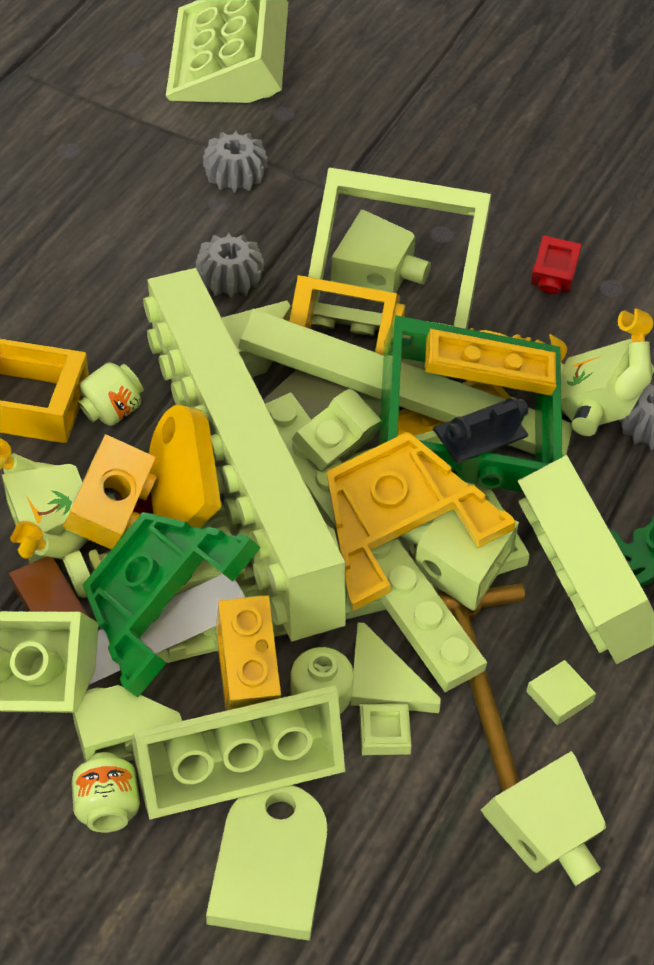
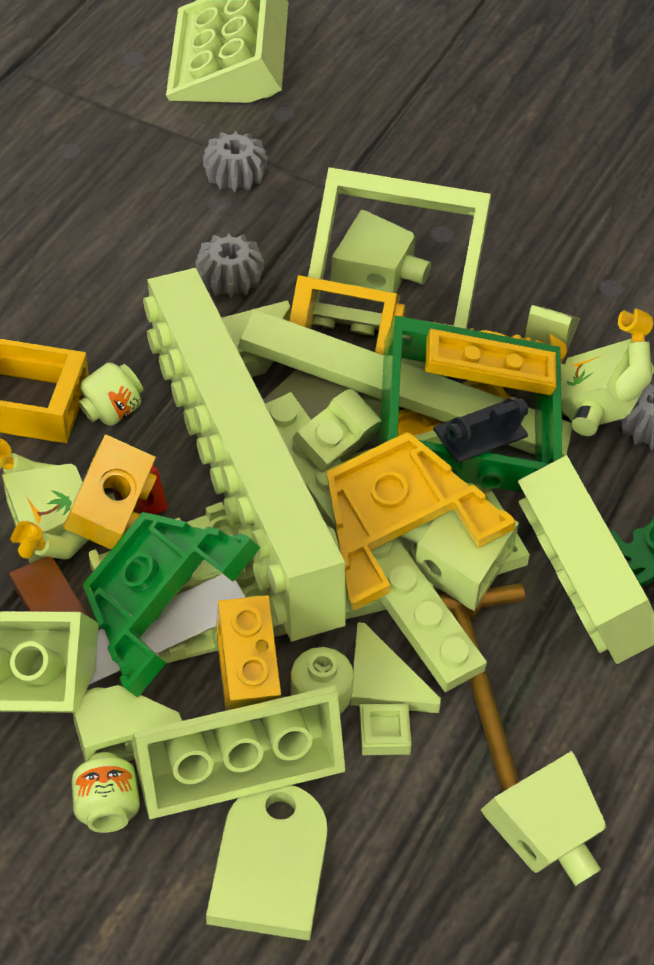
yellowish green tile [63,550,90,599] -> none
yellow tile [149,405,221,528] -> none
yellowish green tile [526,660,596,726] -> none
red bracket [531,236,582,294] -> none
none -> yellowish green slope [525,305,580,361]

